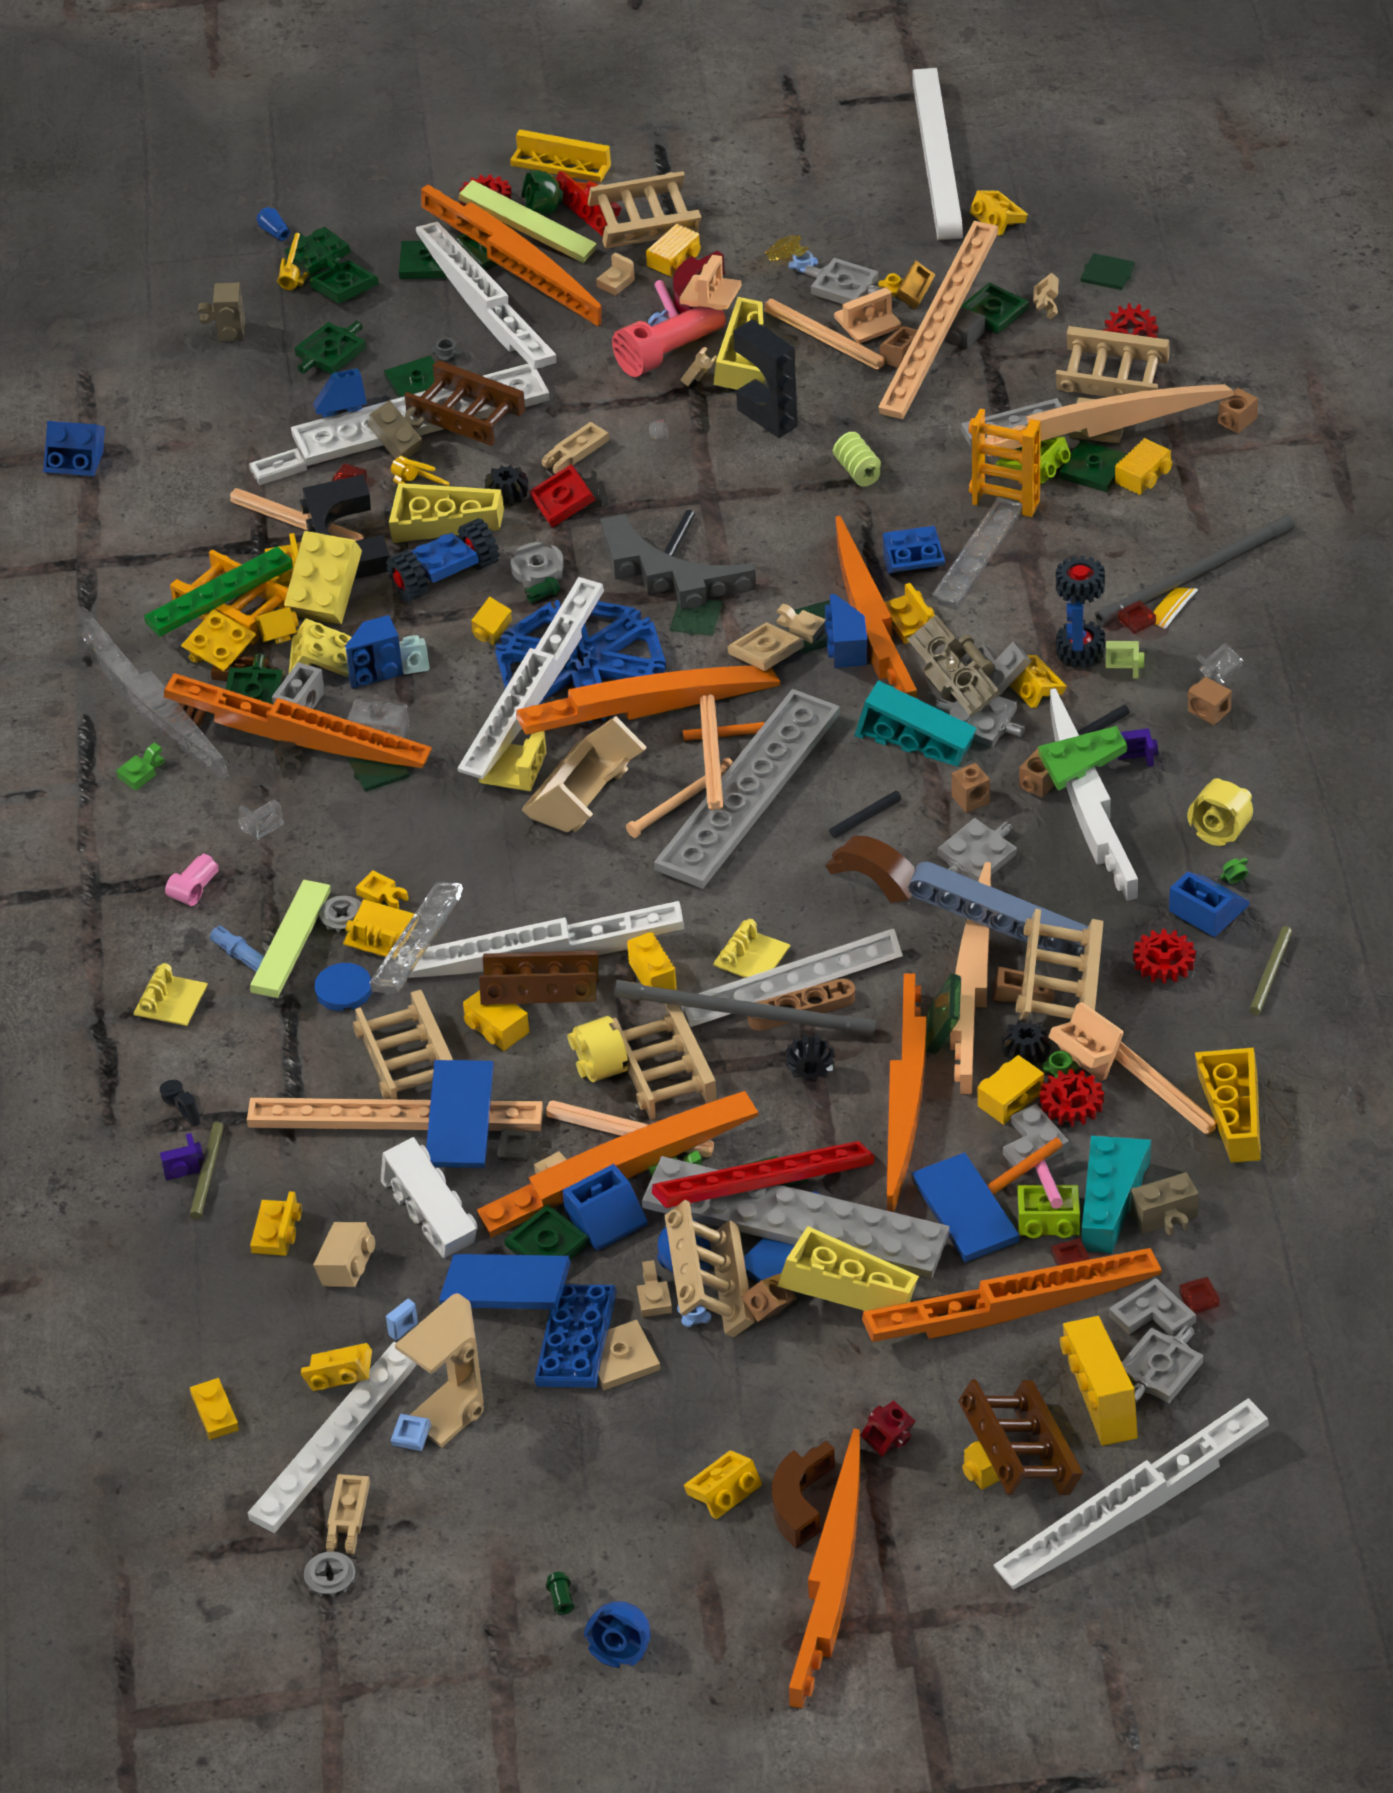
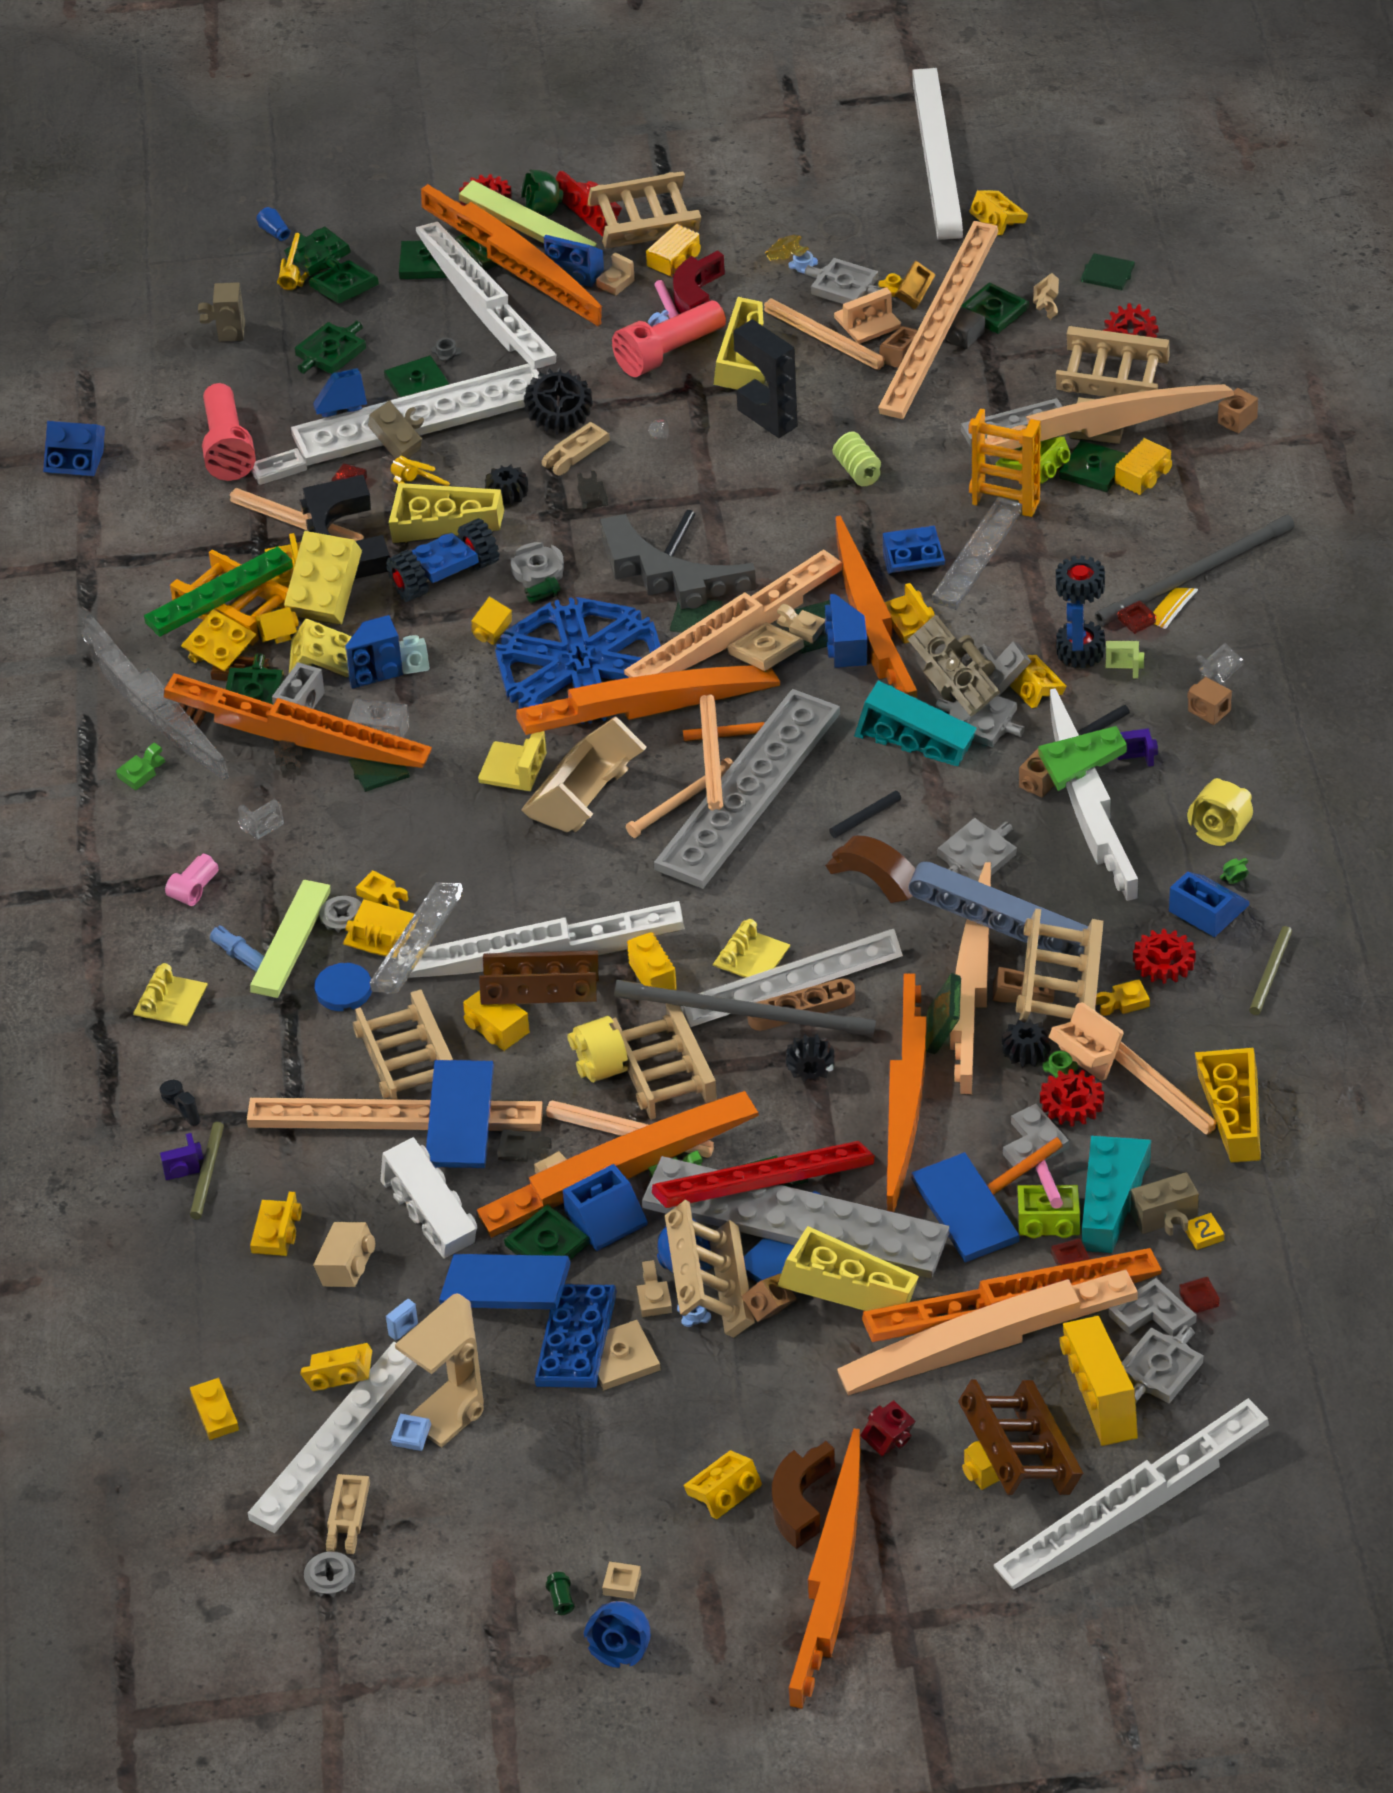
reddish brown fence [404,360,526,446] -> none
white slope [457,577,604,779] -> none
yellow fence [510,129,611,183] -> none
red plate [528,464,596,528] -> none
light nougat bracket [680,255,741,310] -> none
tan plate [680,347,718,386] -> none
medium nougat brick [952,763,990,813] -> none
yellow brick [977,1055,1044,1125] -> none
none -> coral piece [202,383,256,481]
none -> black gear [524,368,593,435]
none -> blue slope [543,235,604,287]
none -> tan plate [602,1562,641,1599]
none -> light nougat slope [624,549,842,678]
none -> light nougat slope [837,1270,1138,1396]
none -> yellow plate [1096,979,1150,1016]
none -> yellow tile [1185,1213,1225,1250]

